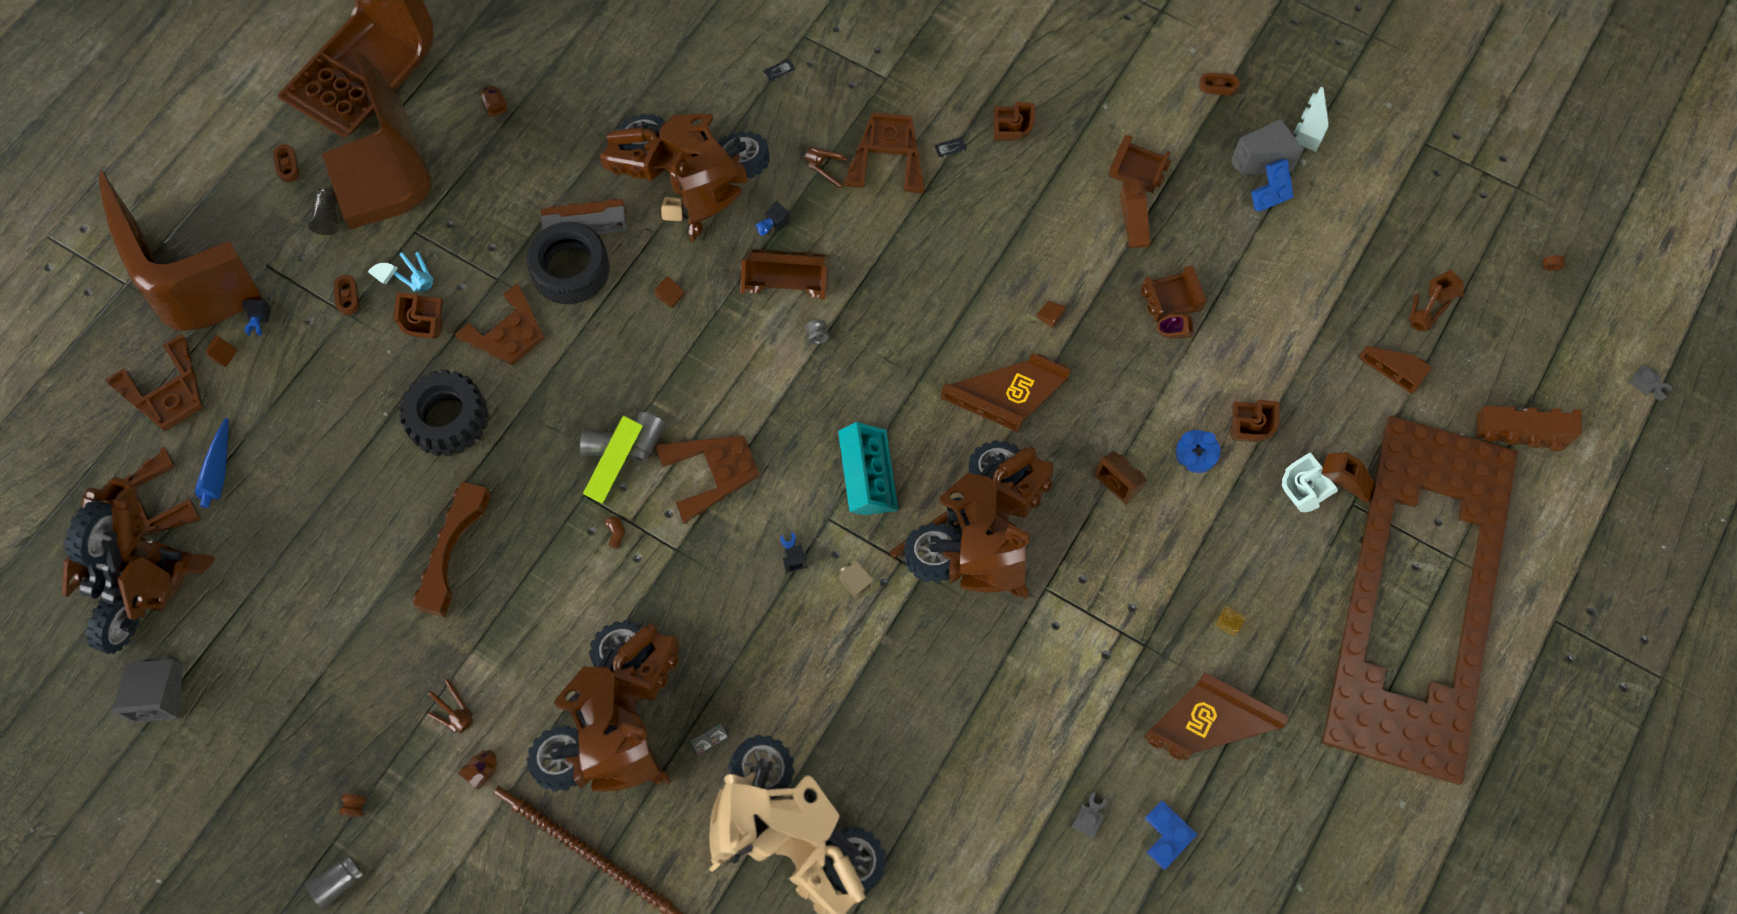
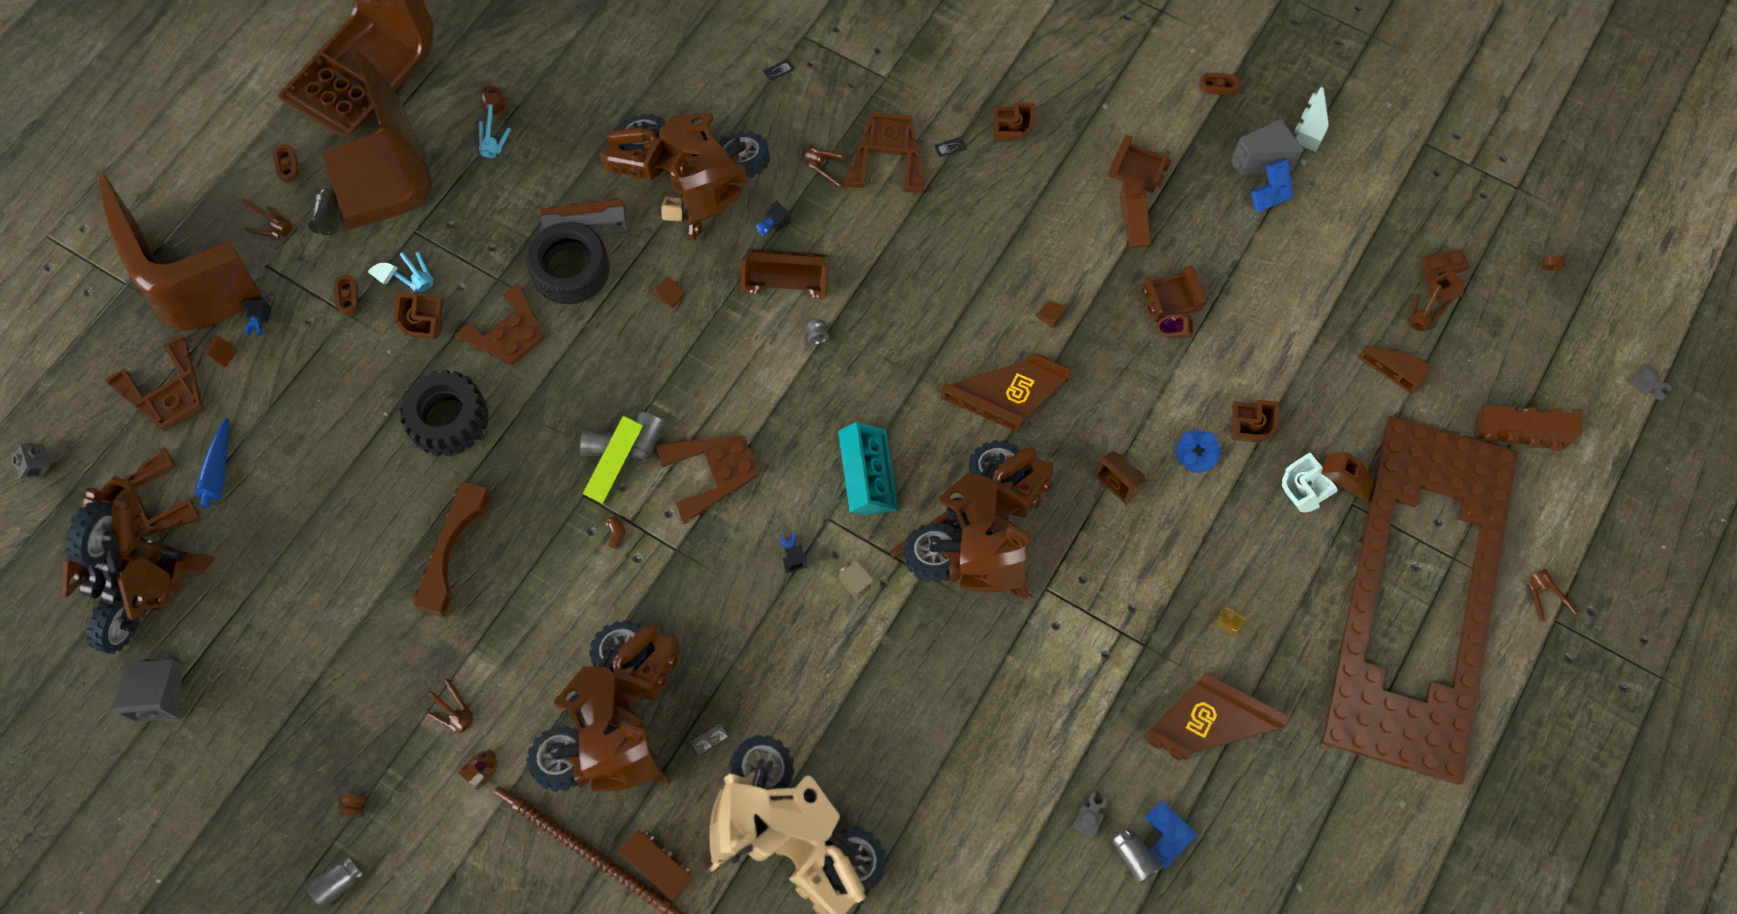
none -> flat silver brick [12,443,50,479]
none -> reddish brown plant [241,199,292,239]
none -> medium azure plant [479,104,511,158]
none -> reddish brown brick [618,830,694,902]
none -> flat silver plant [1113,828,1165,885]
none -> reddish brown hinge [1421,249,1469,284]
none -> reddish brown plant [1528,569,1578,622]

